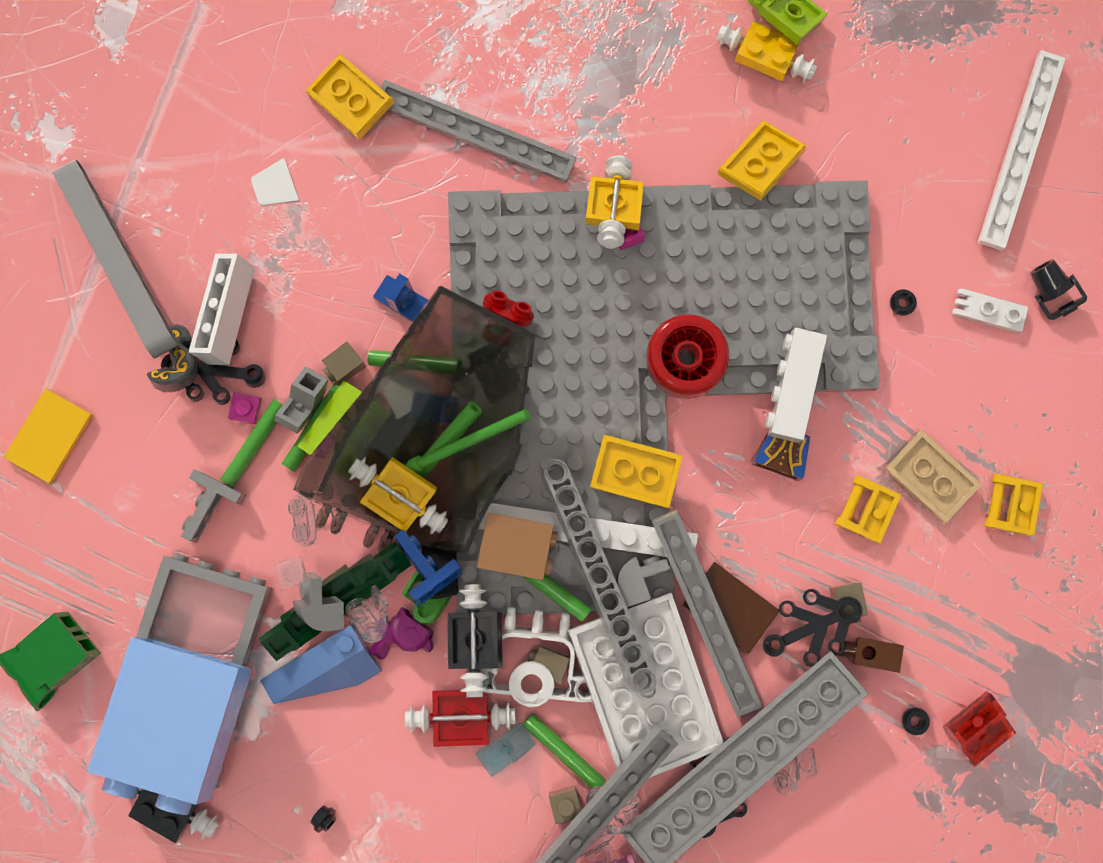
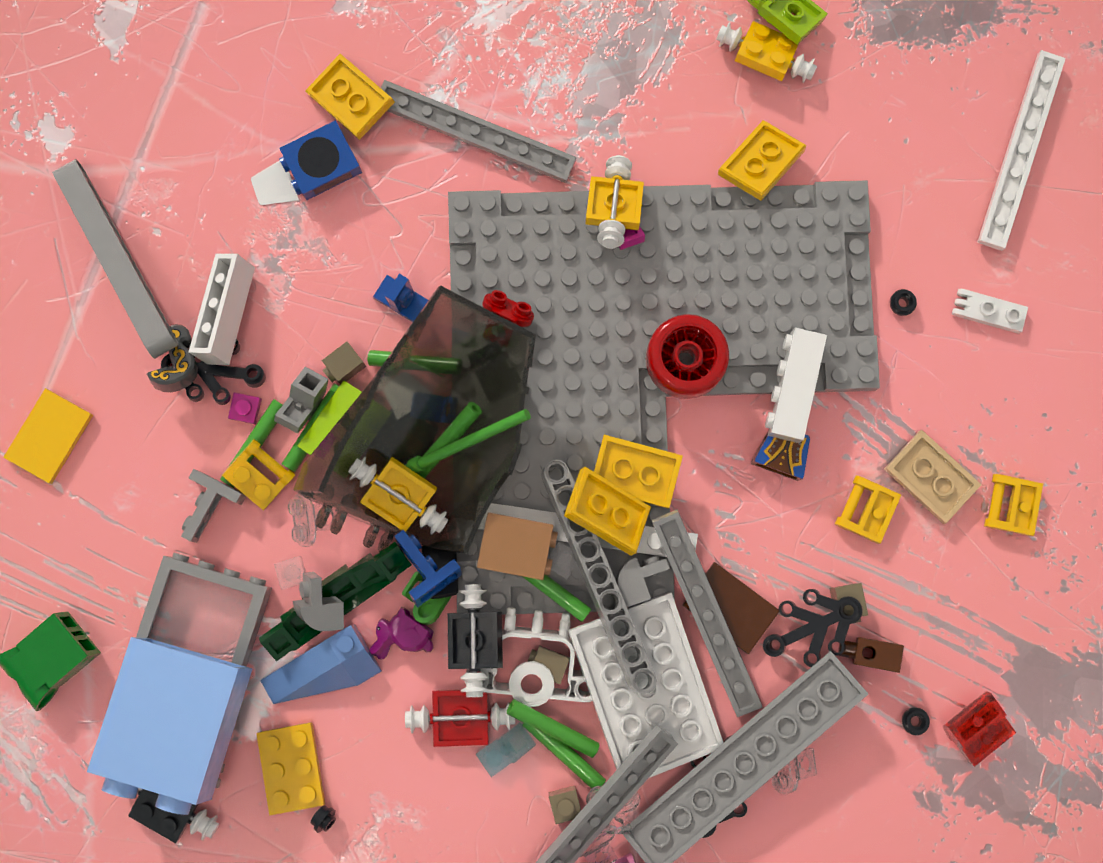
clear bracket [346,585,388,643] -> none
black piece [1030,259,1087,320] -> none
none -> yellow plate [222,439,295,511]
none -> yellow plate [256,722,325,816]
none -> blue brick [279,120,362,200]
none -> bright green piece [507,699,599,758]
none -> yellow tile [564,467,651,556]

